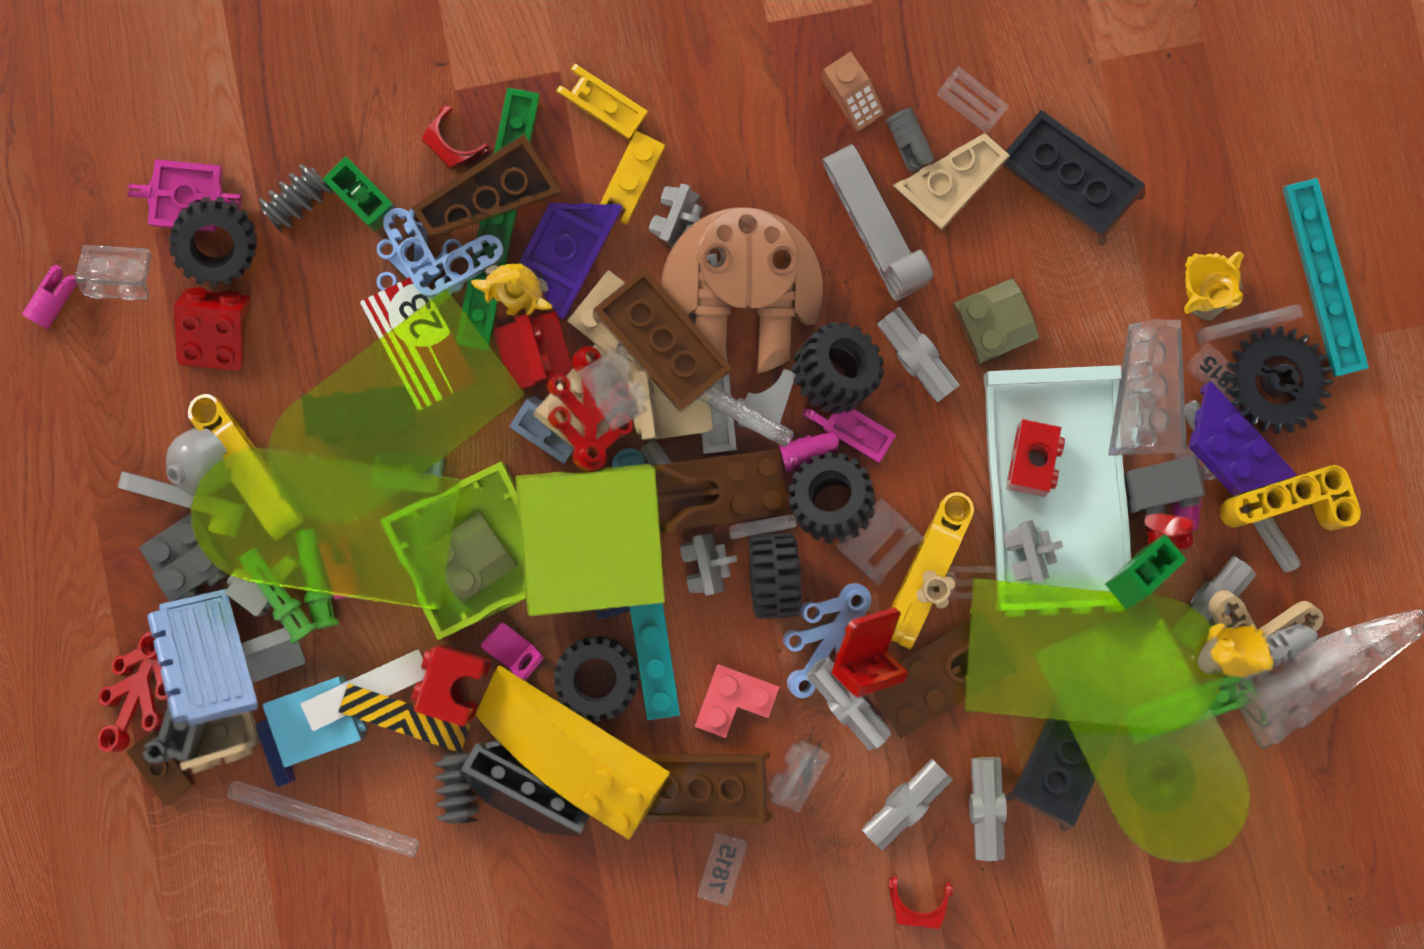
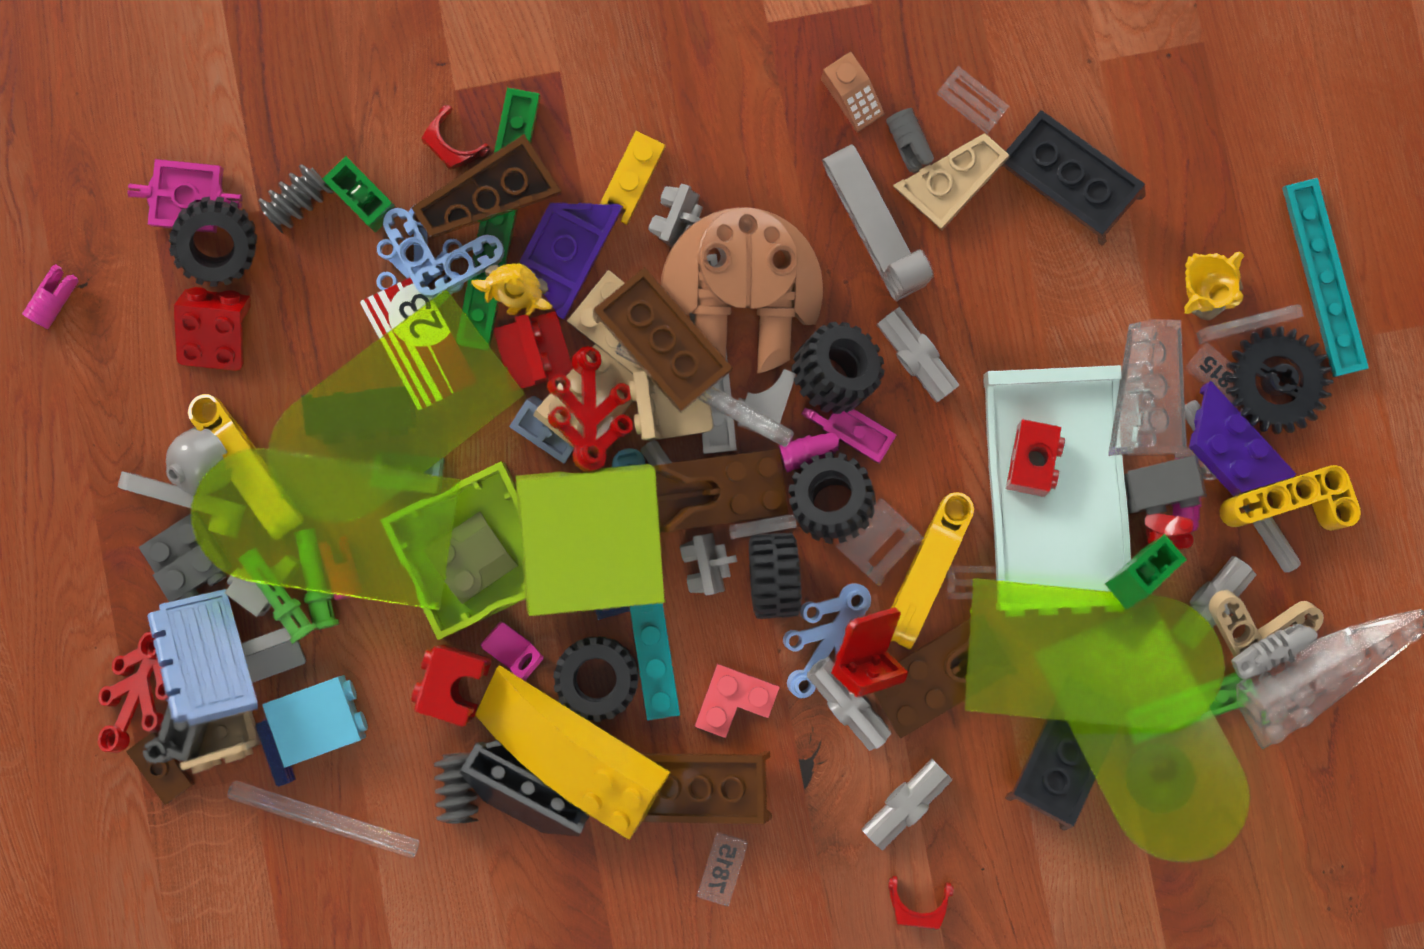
clear bracket [75,245,152,301] -> none
white sticker [300,649,426,731] -> none
sticker [338,683,470,753] -> none
yellow hinge [556,64,648,140] -> none
clear bracket [578,348,649,431] -> none
clear bracket [768,738,830,812] -> none
tan plate [917,570,955,609] -> none
olive slope [952,278,1039,365] -> none
light grey piece [969,757,1007,861] -> none
light grey hips [1003,520,1063,584] -> none
yellow hair [1198,624,1274,677] -> none

